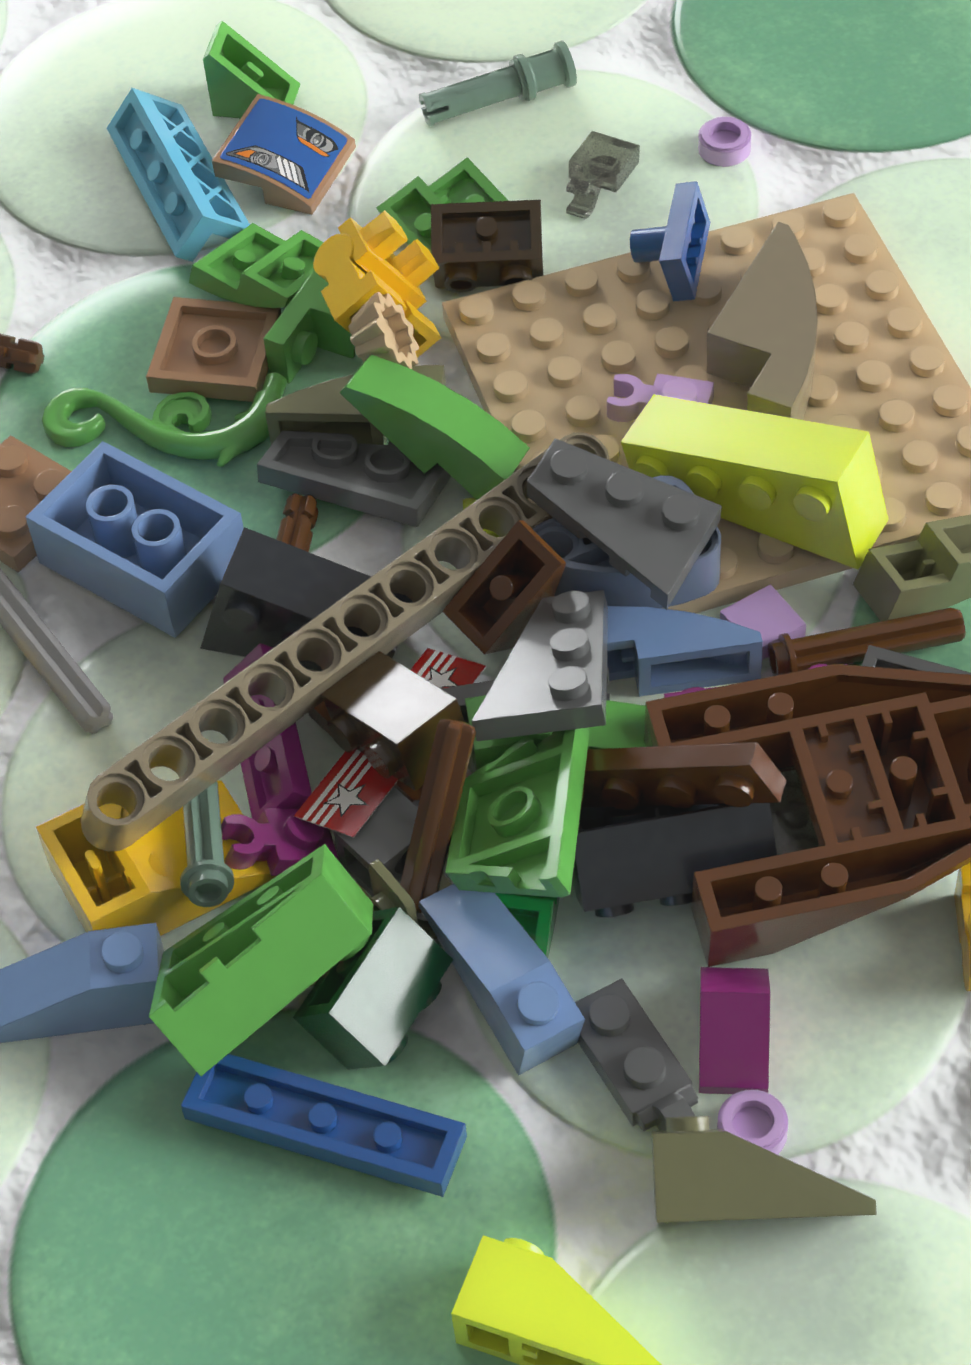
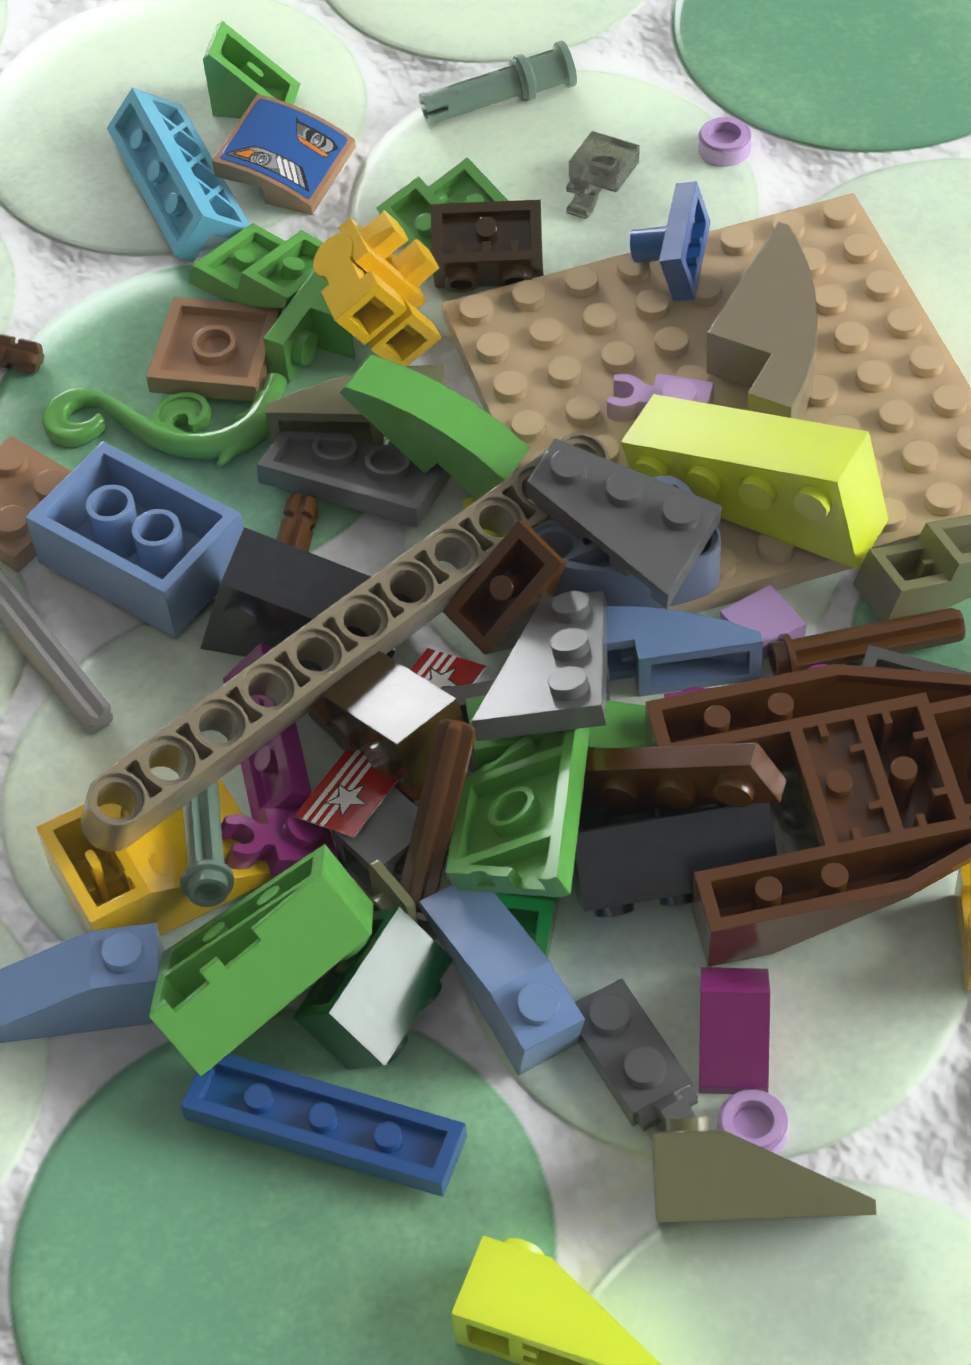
tan piece [348,292,419,369] -> none

